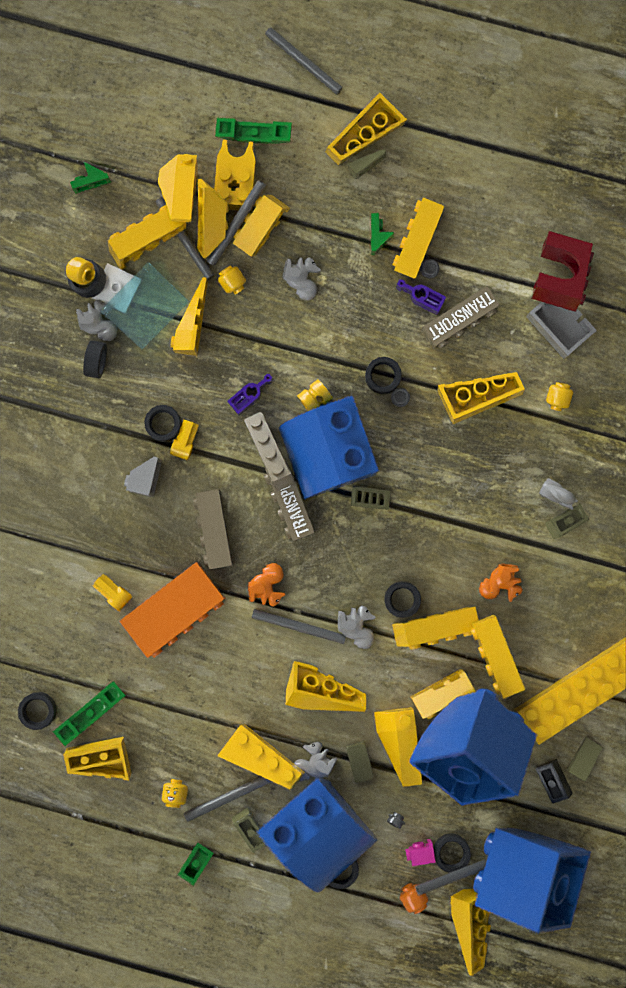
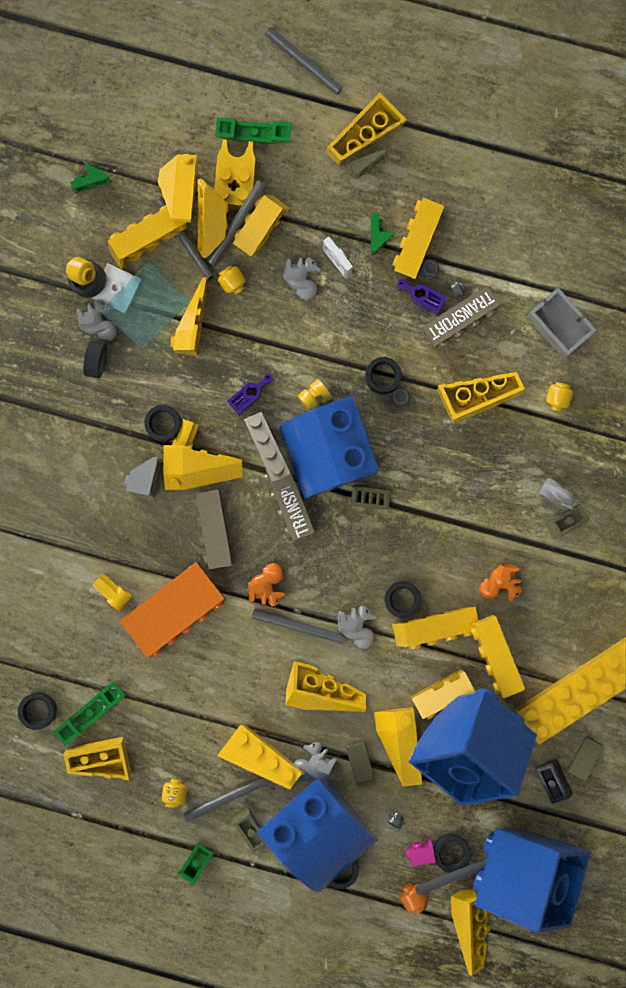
dark red arch [531,231,594,312] -> none
none -> yellow wedge [163,445,243,490]
none -> white plate [323,237,353,278]
none -> dark grey plate [450,279,466,298]

